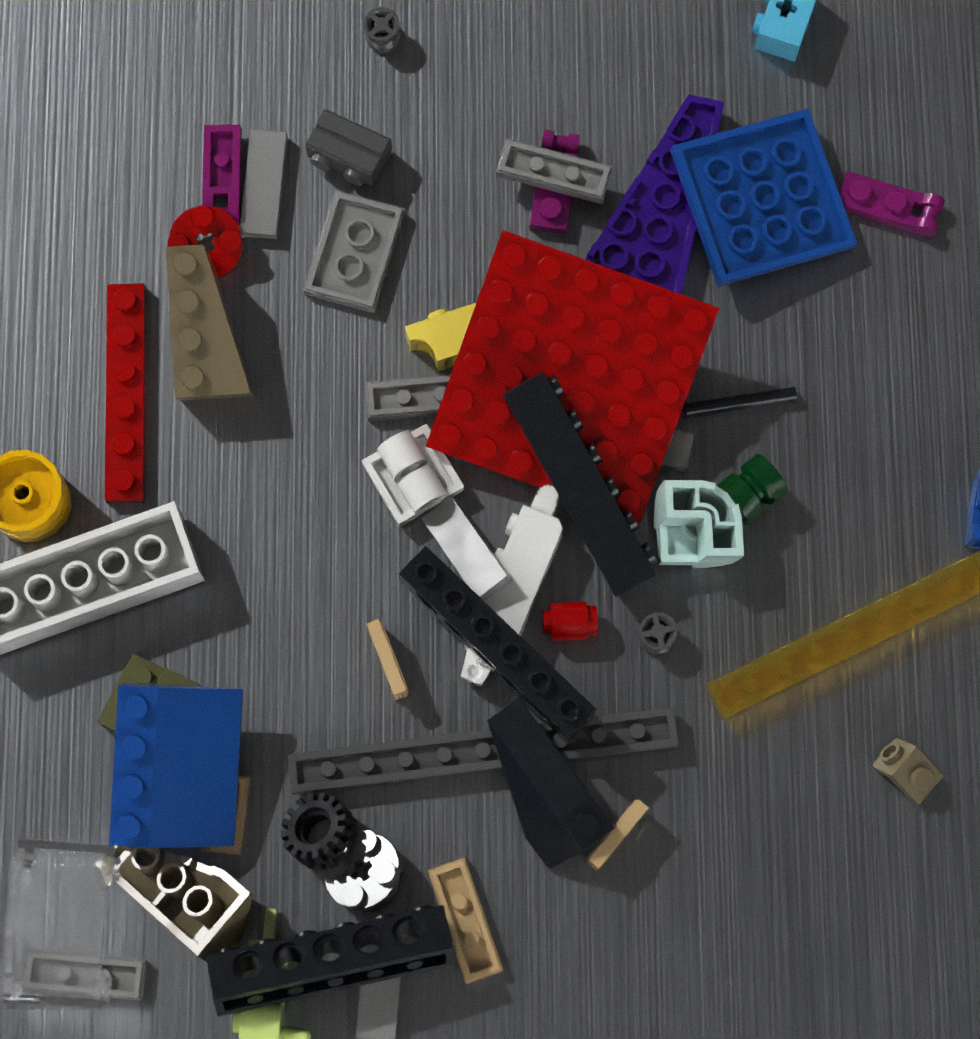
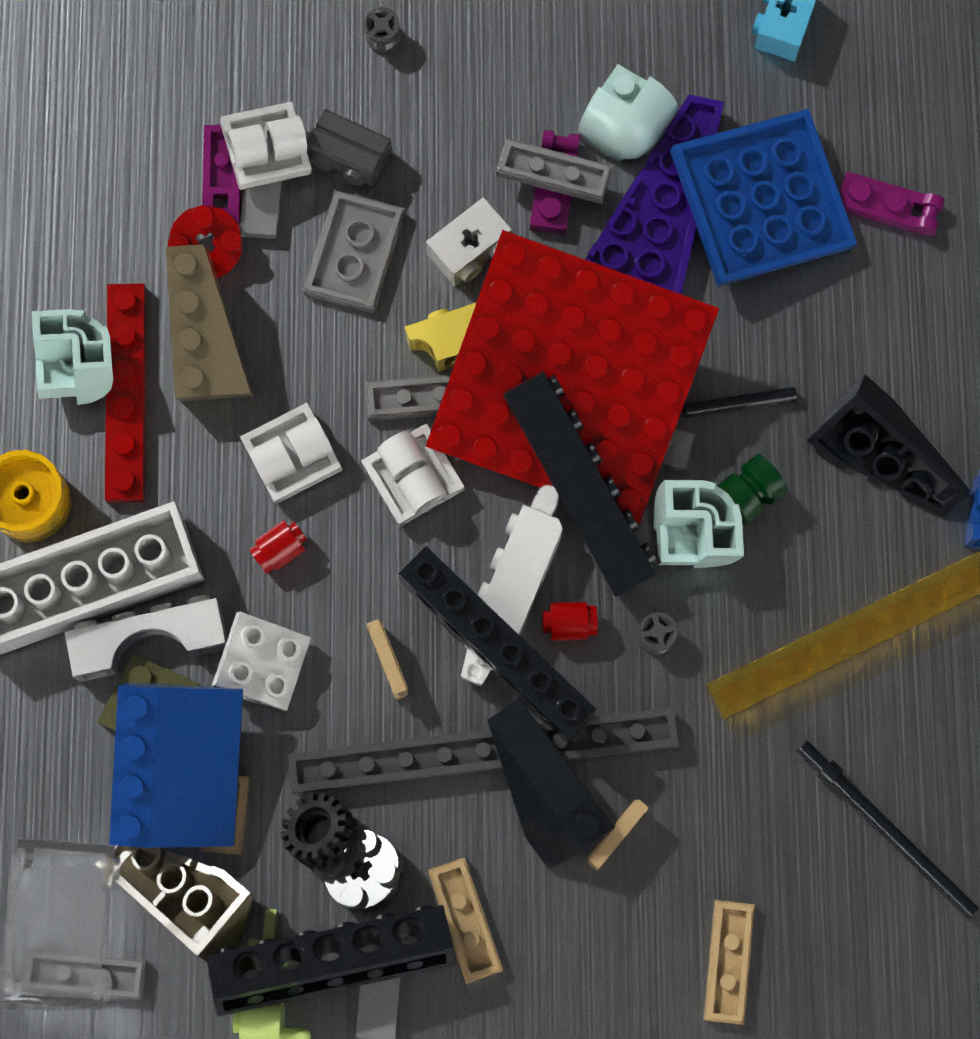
tile [421,495,512,602] -> none
dark tan bracket [872,738,944,805] -> none
none -> light aqua brick [32,309,113,405]
none -> white arch [64,595,228,682]
none -> white plate [212,612,311,711]
none -> white plate [220,102,312,190]
none -> white plate [240,403,342,505]
none -> red brick [249,520,308,574]
none -> white brick [426,197,512,286]
none -> light aqua brick [578,64,679,162]
none -> tan tile [703,900,755,1025]
none -> black bar [797,740,979,918]
none -> black wedge [807,374,971,516]

